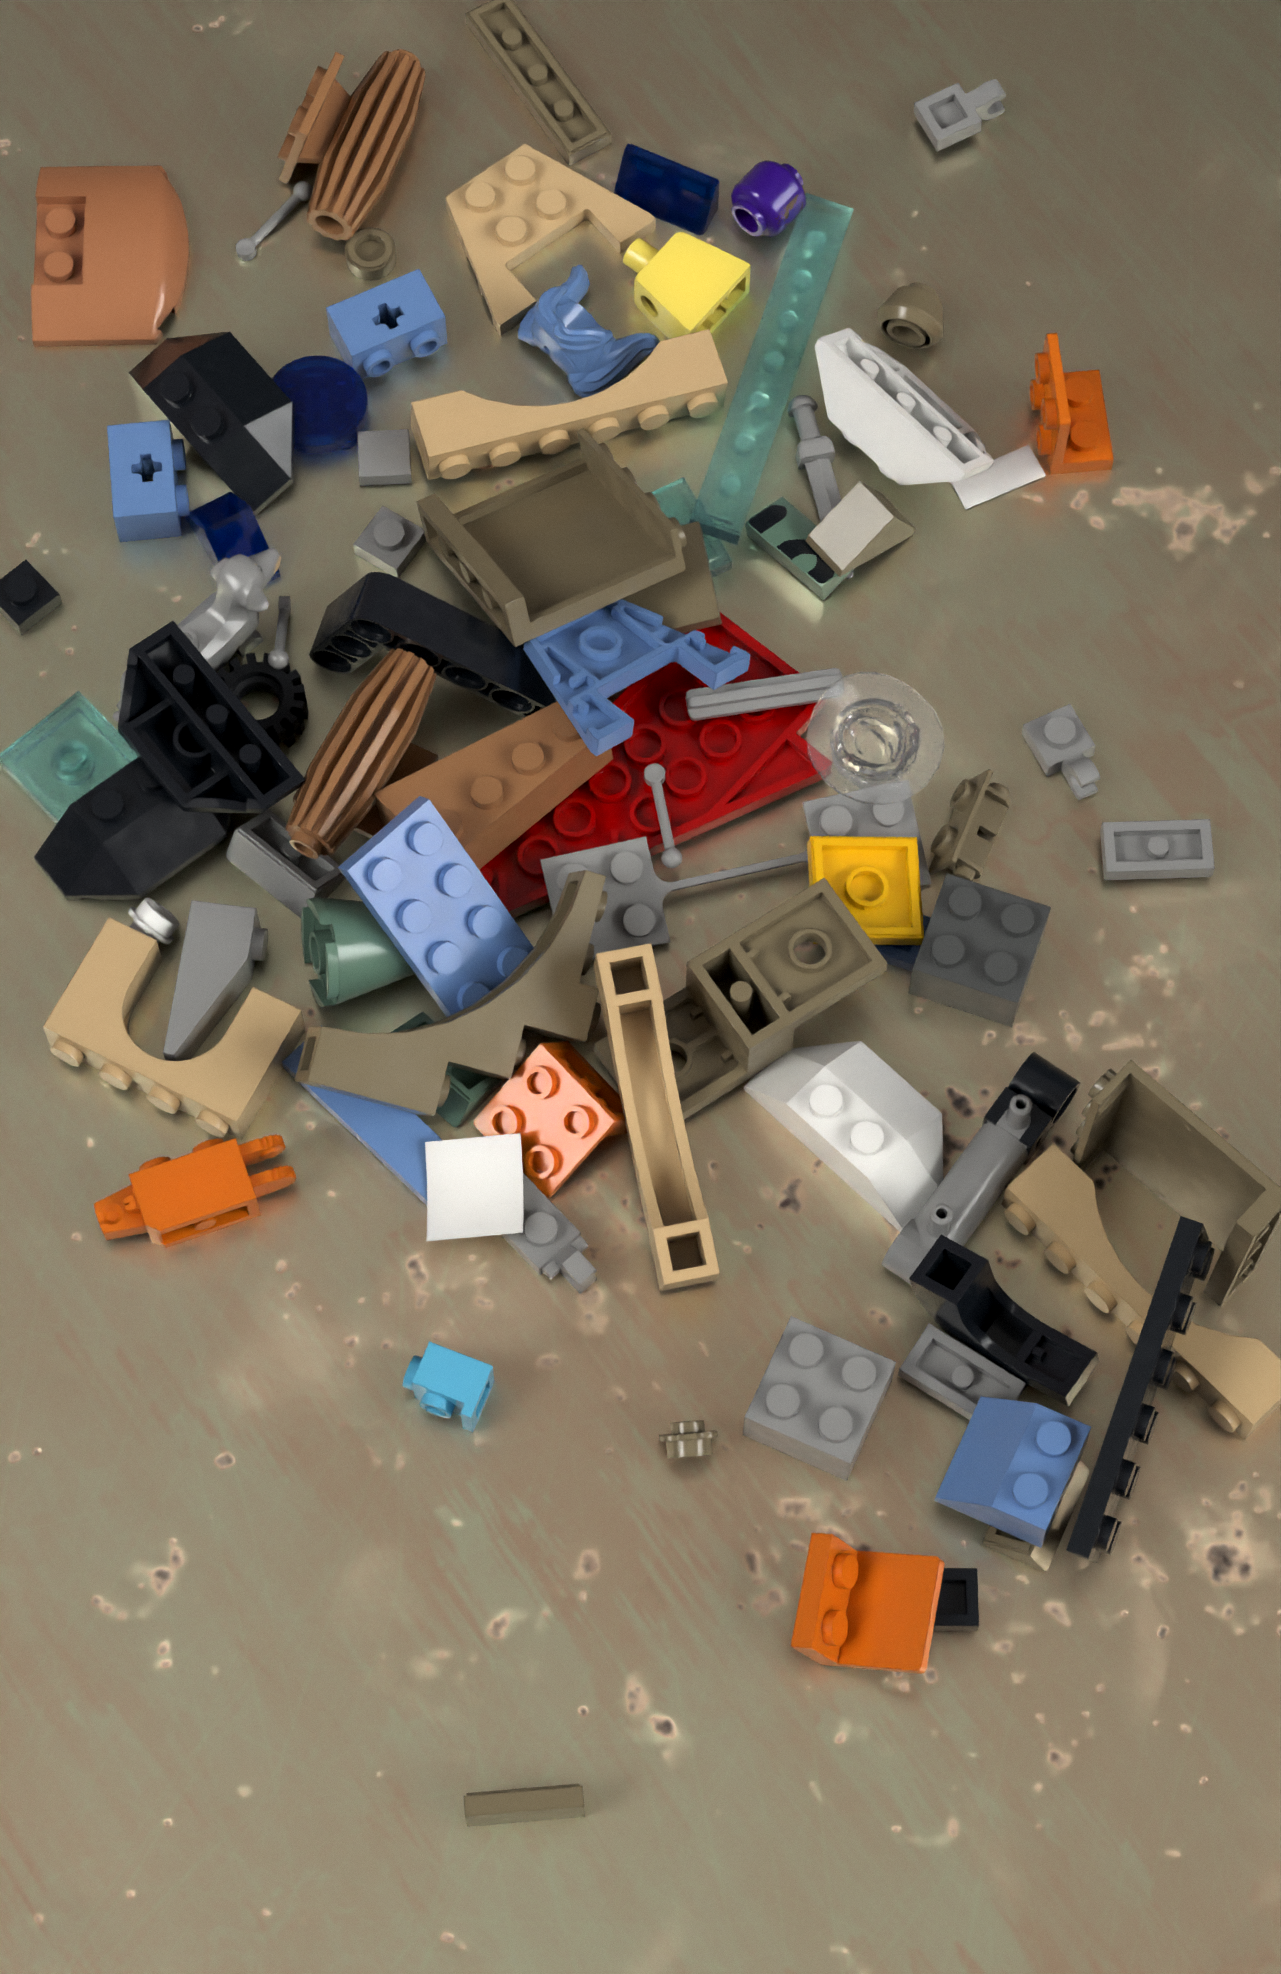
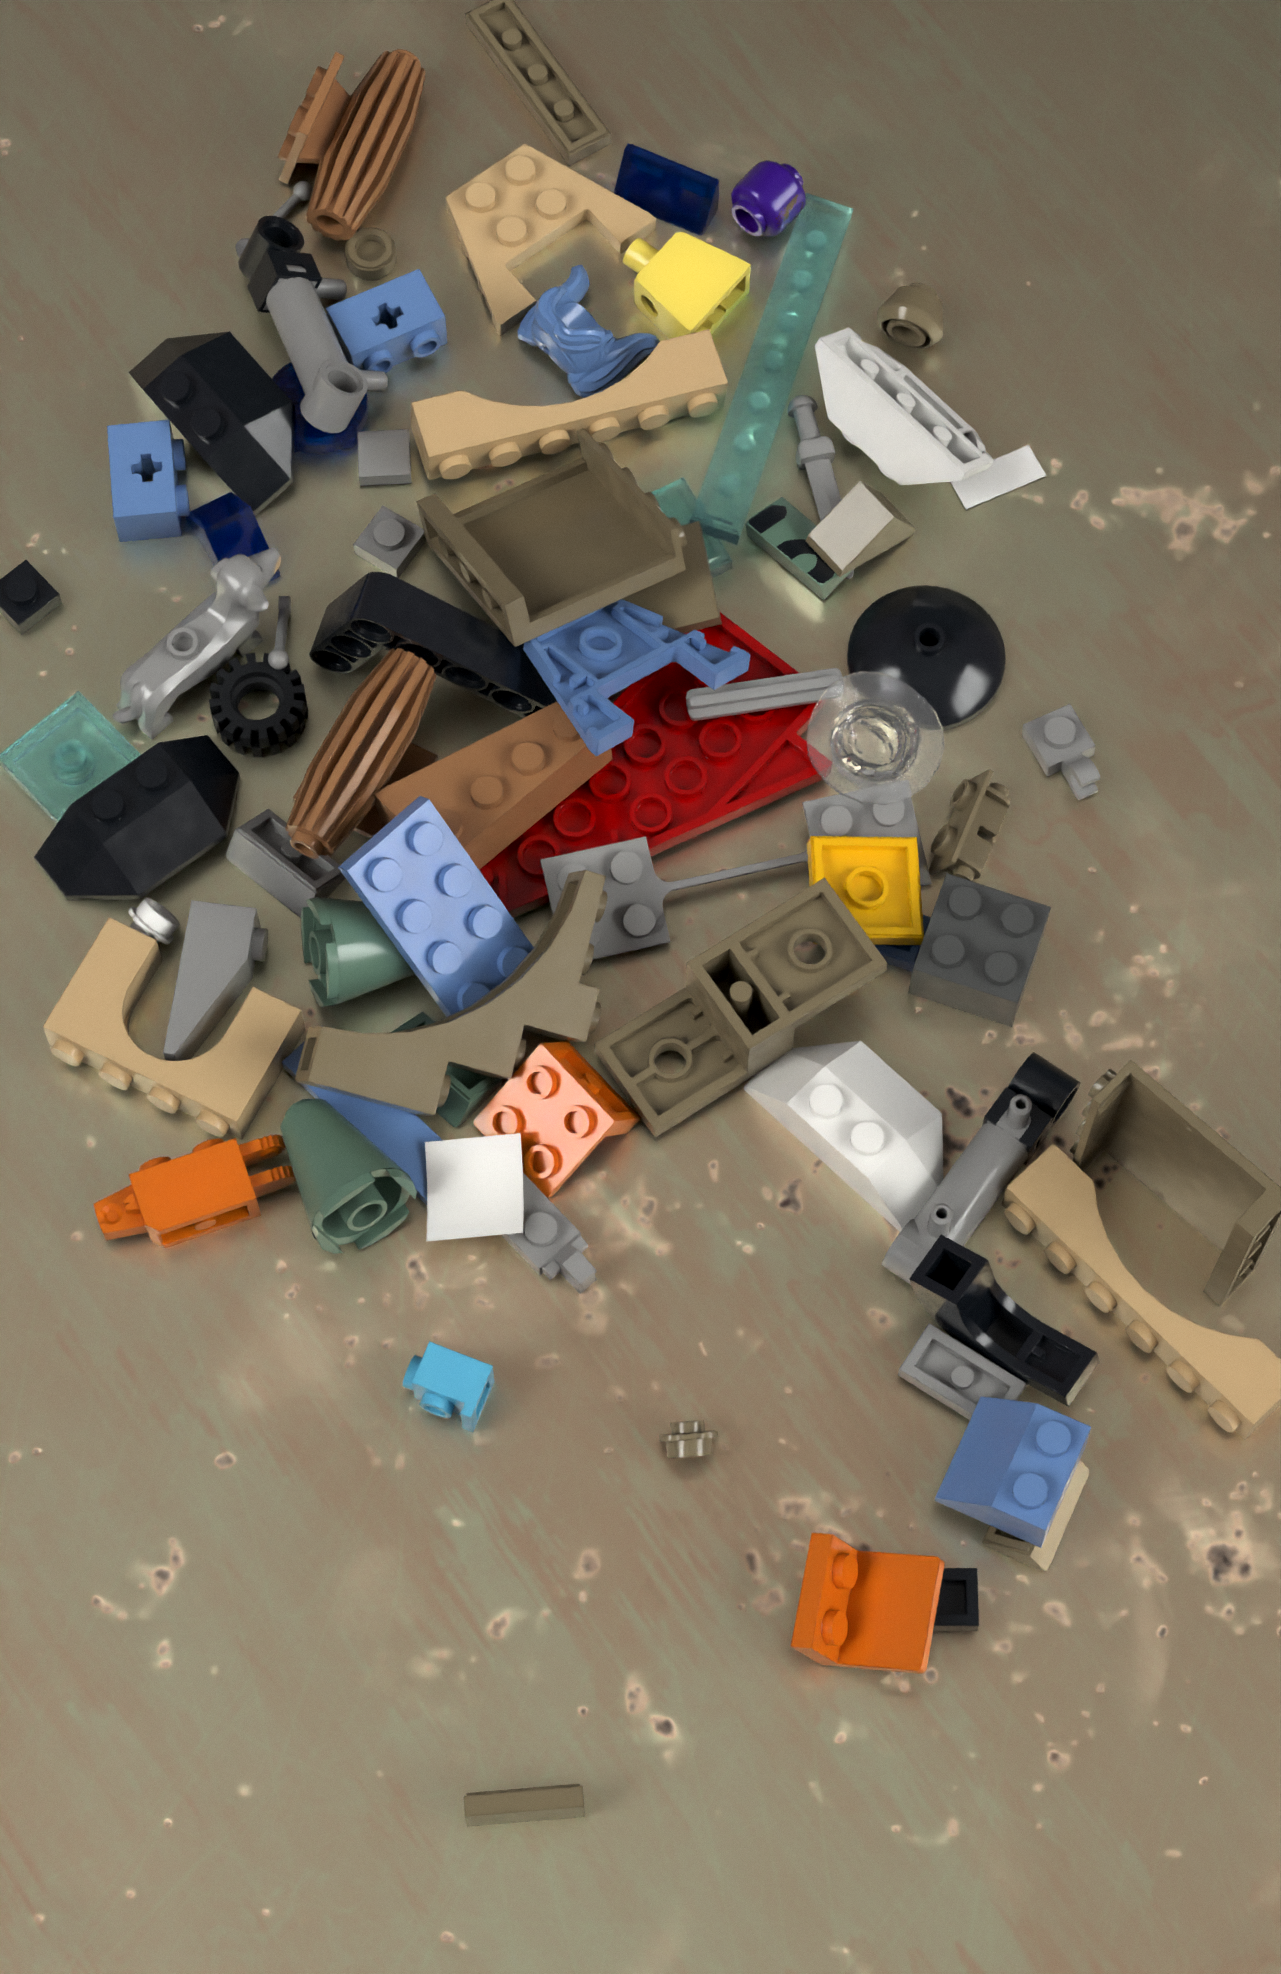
nougat slope [31,165,189,346] -> none
black wedge [118,621,305,813] -> none
tan arch [593,943,720,1292] -> none
light grey hinge [644,763,682,869] -> none
light grey brick [743,1316,896,1481] -> none
light grey plate [914,79,1006,152] -> none
orange bracket [1029,333,1114,475] -> none
black plate [1066,1216,1215,1563] -> none
light grey plate [1100,819,1215,880] -> none
none -> light grey piece [238,216,388,433]
none -> sand green cone [280,1099,417,1254]
none -> black dish [847,585,1006,732]

